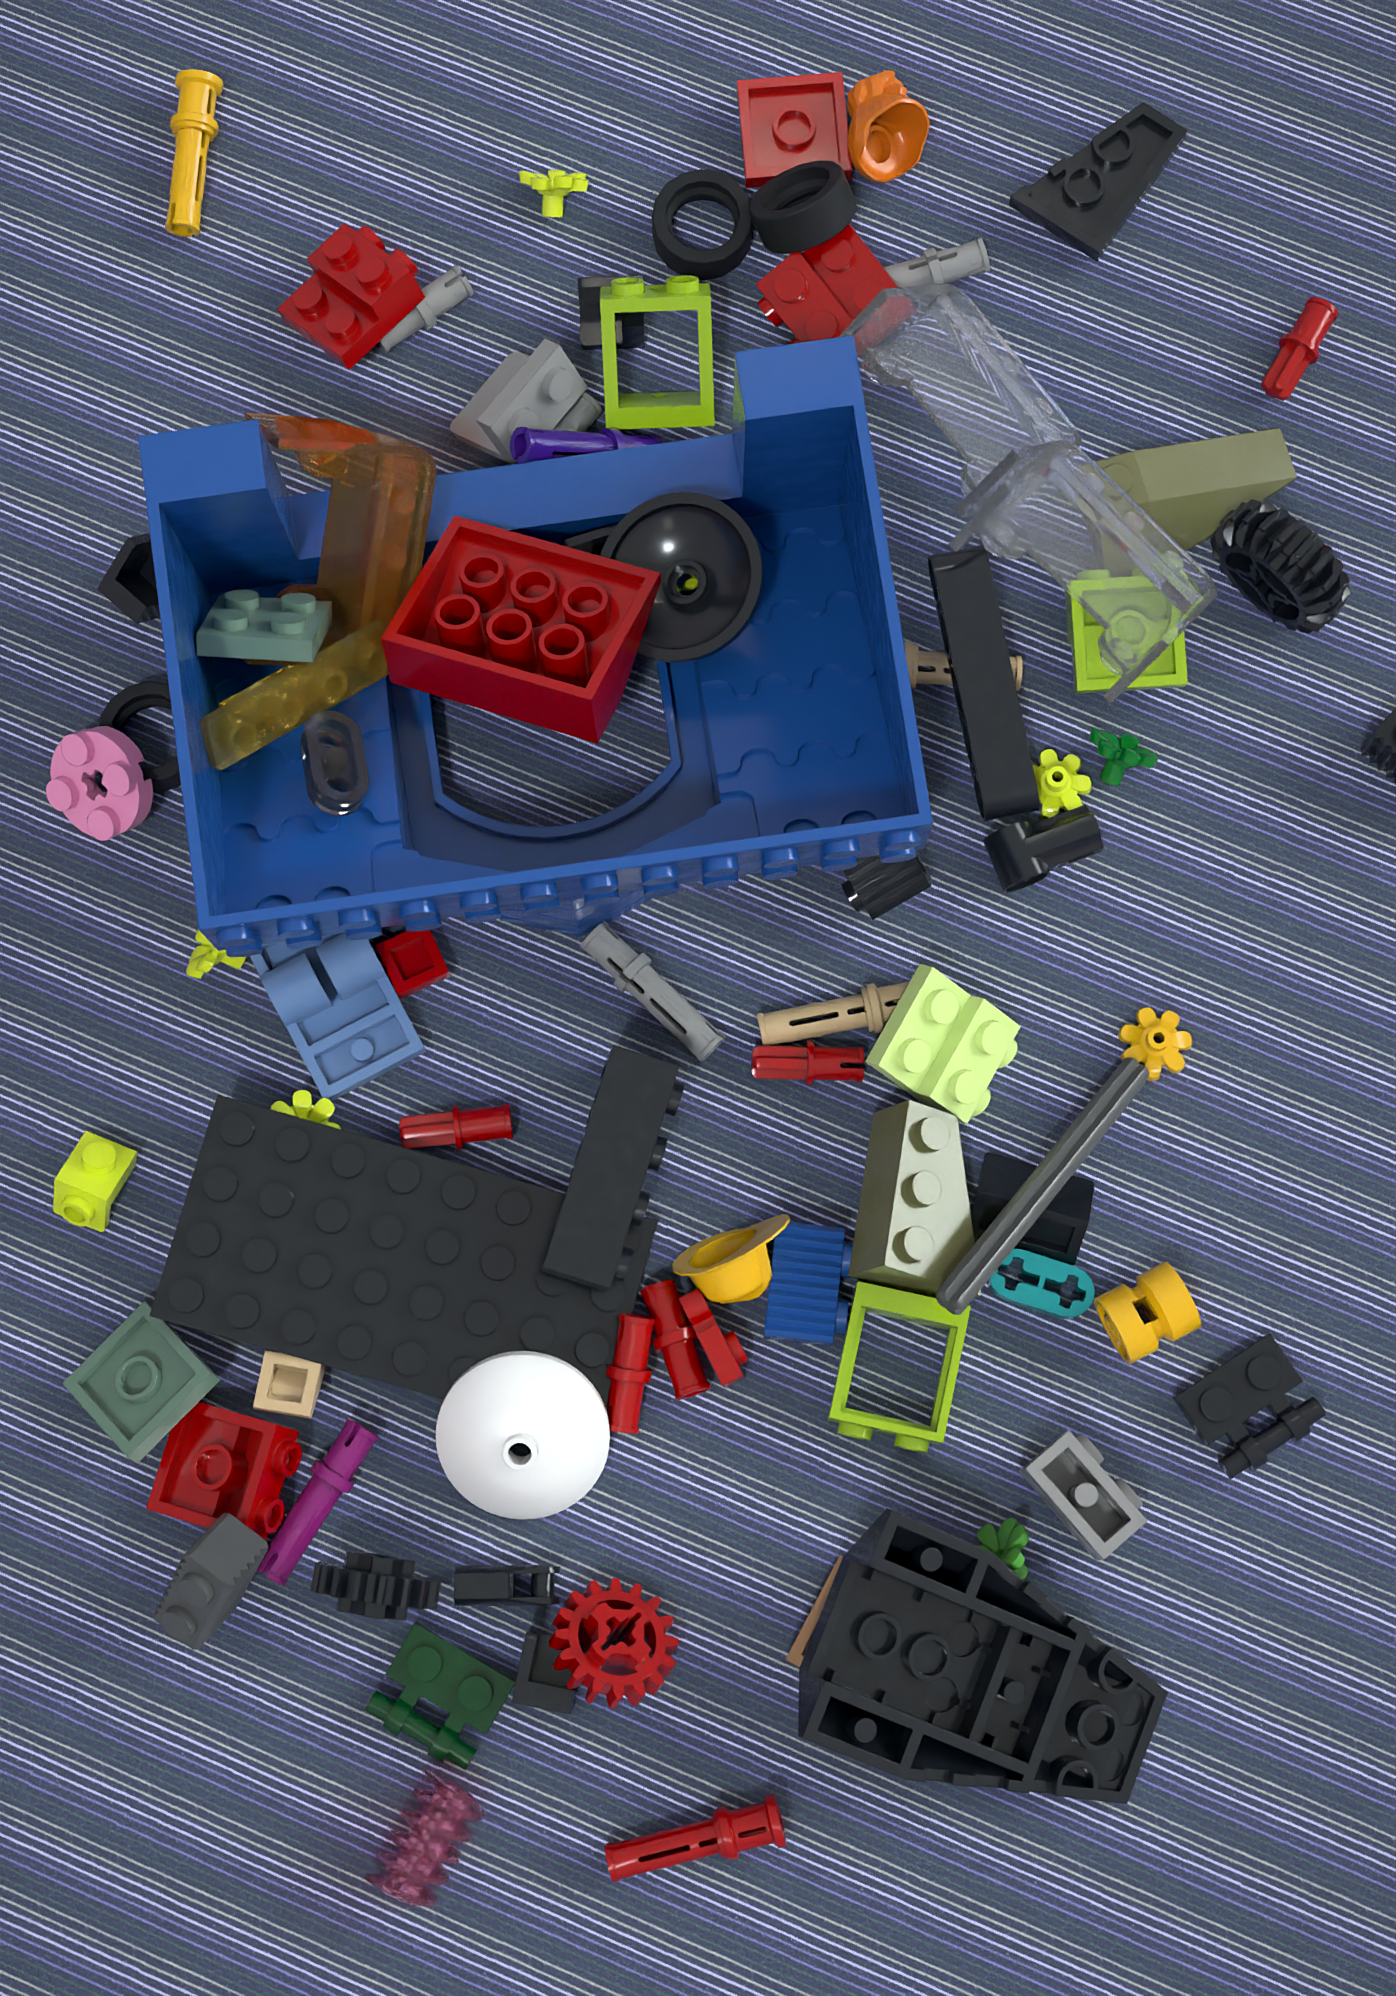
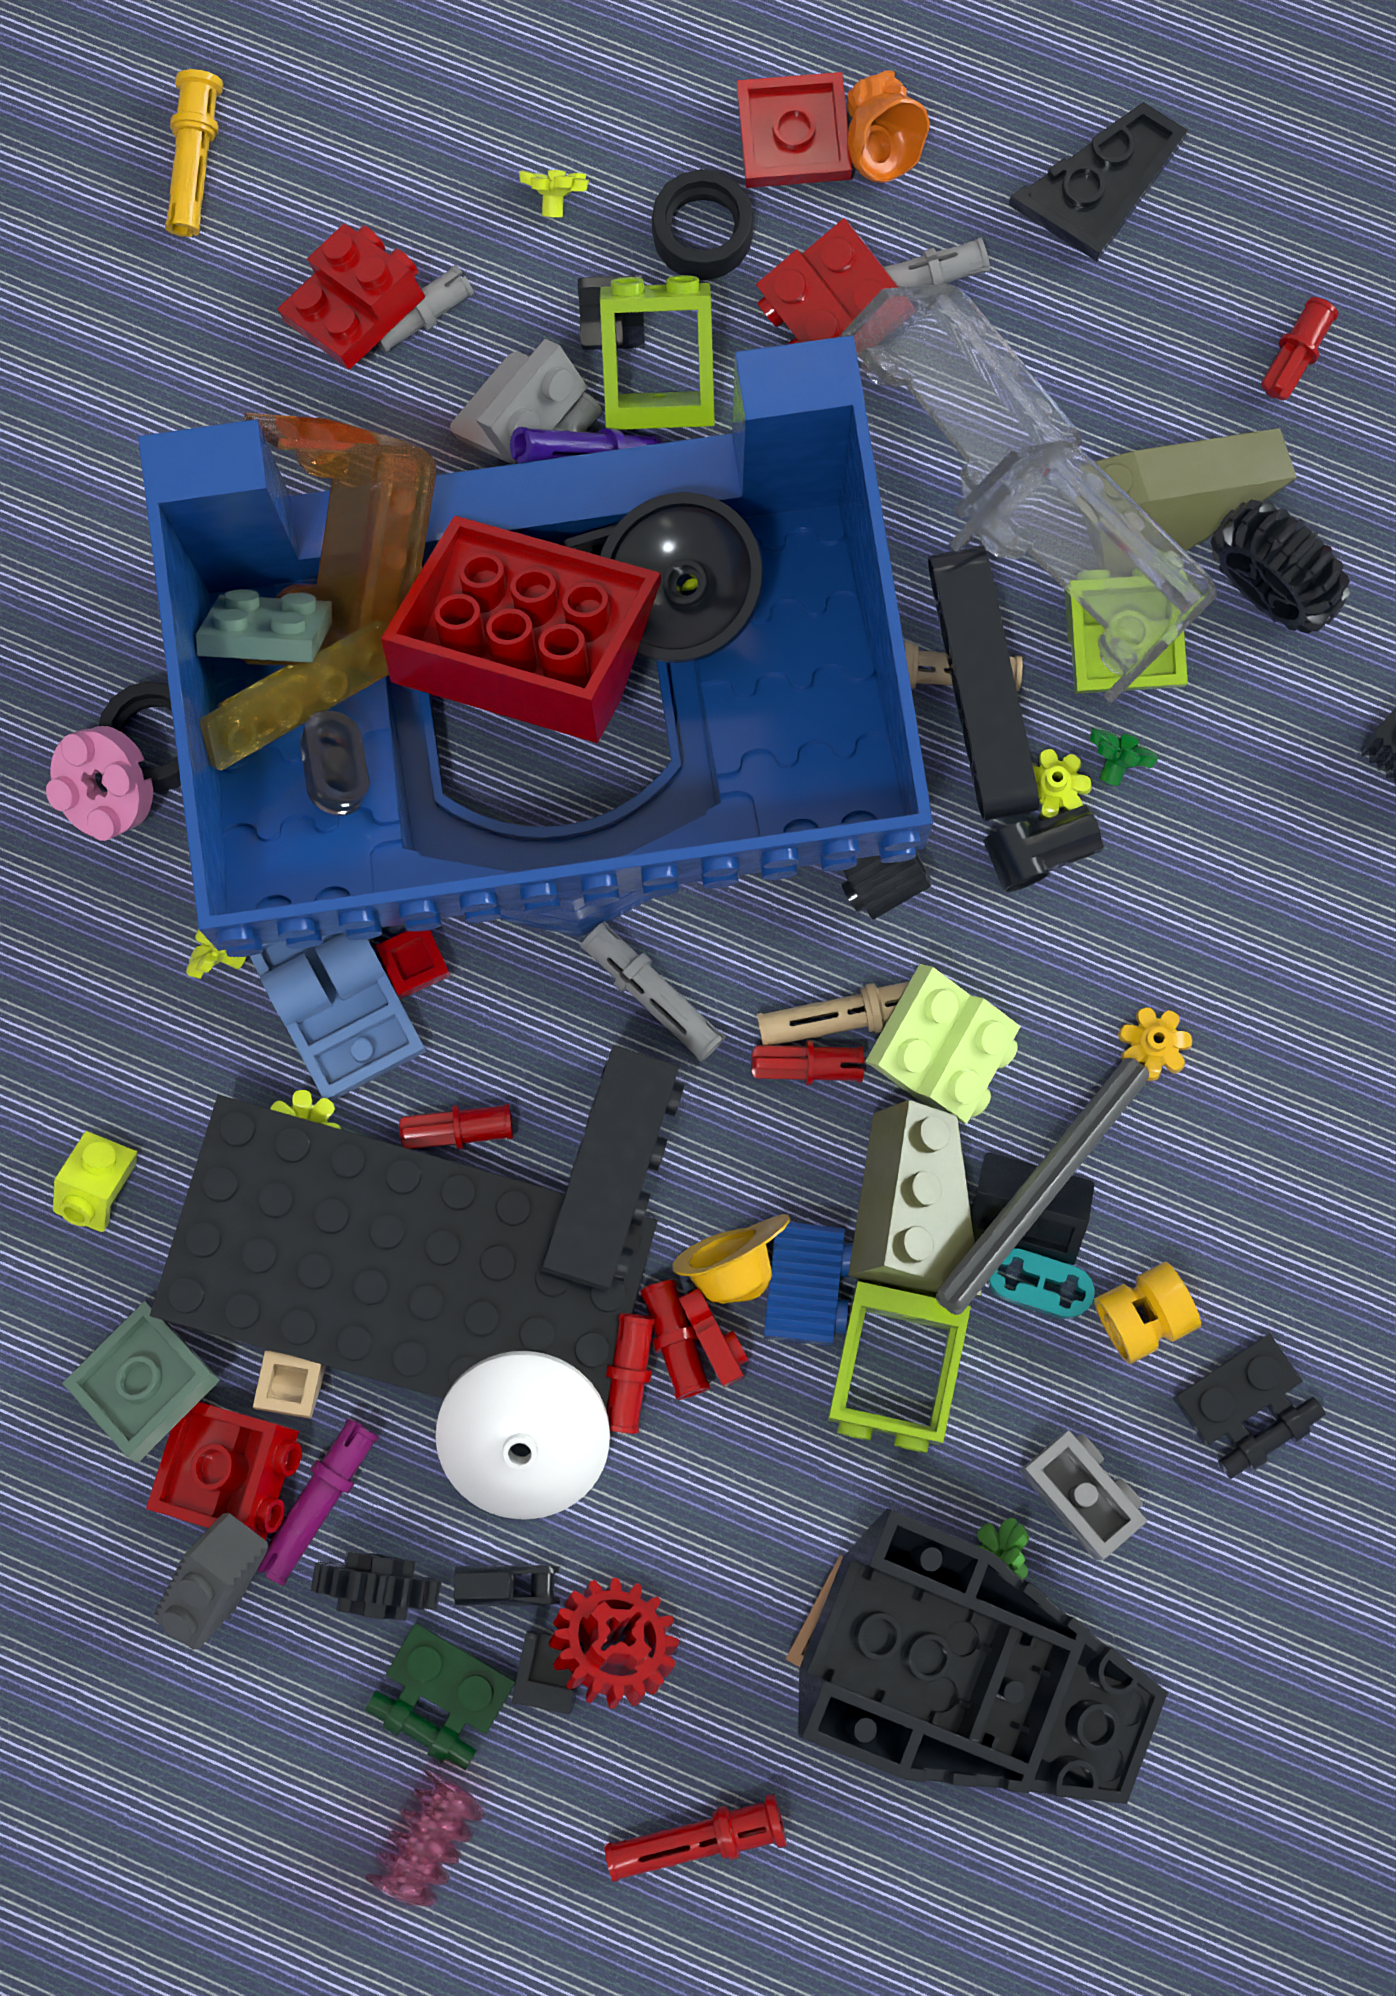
black panel [97,533,160,624] -> none
black tyre [749,160,857,254] -> none

